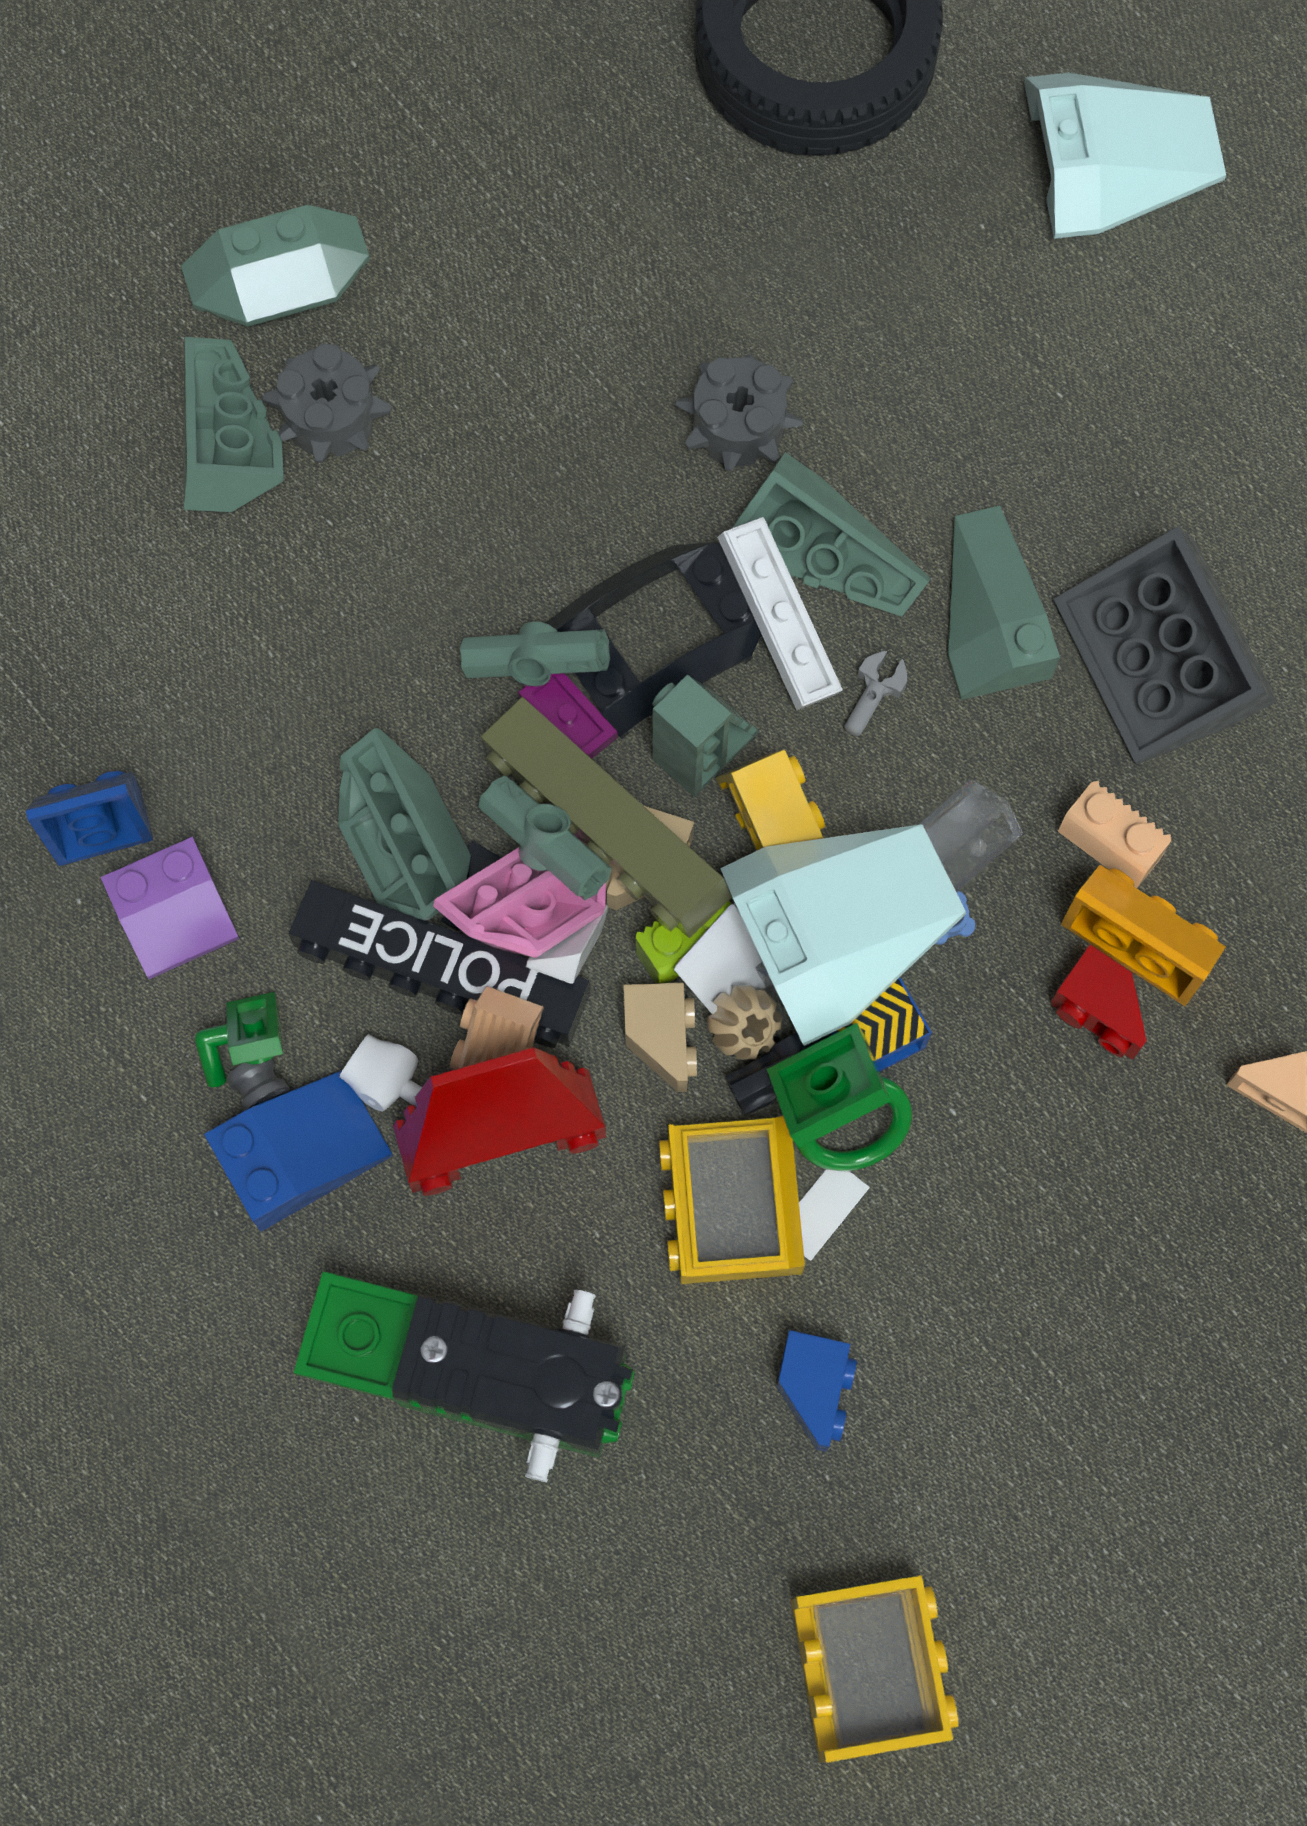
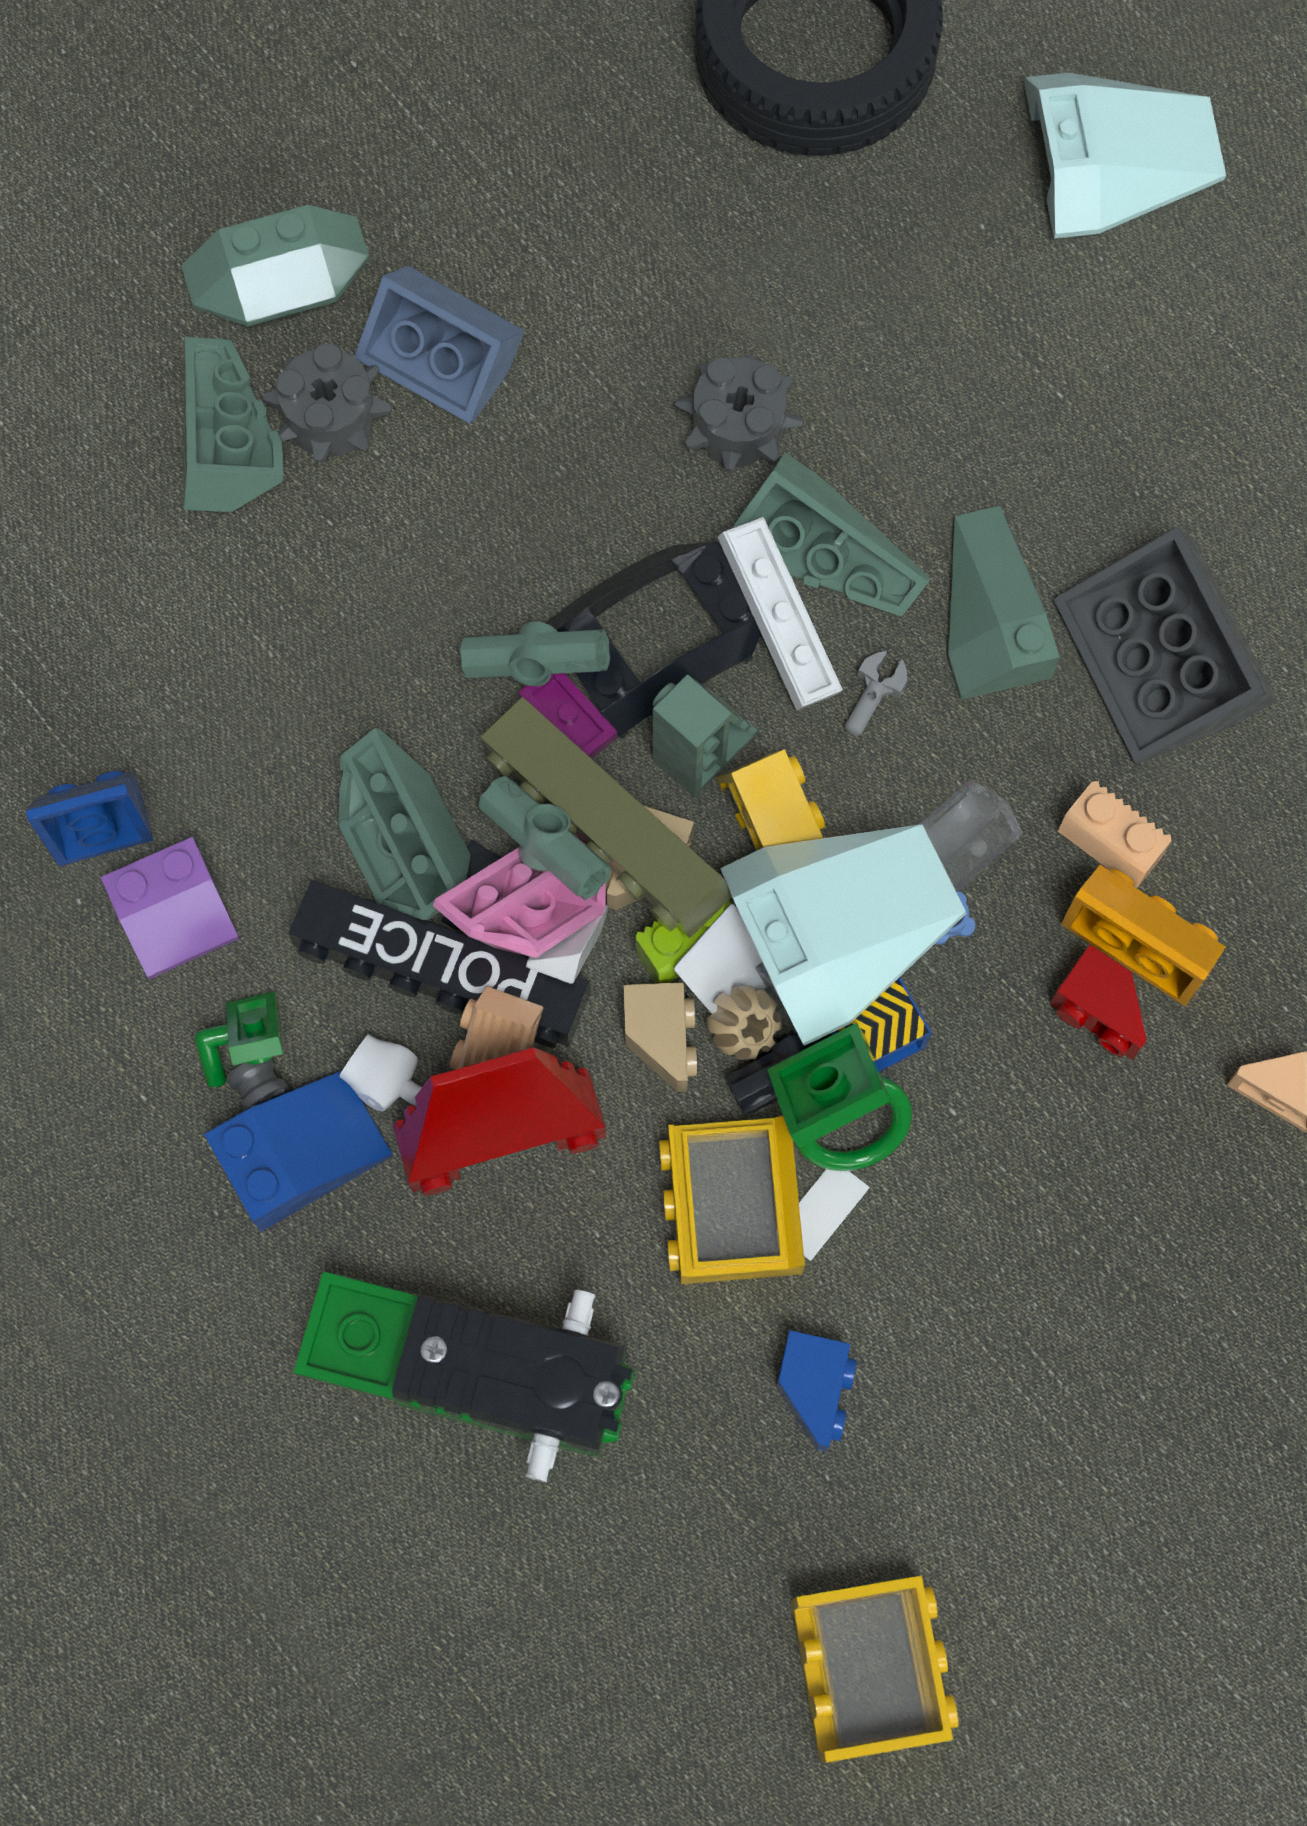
none -> sand blue slope [354,266,525,424]

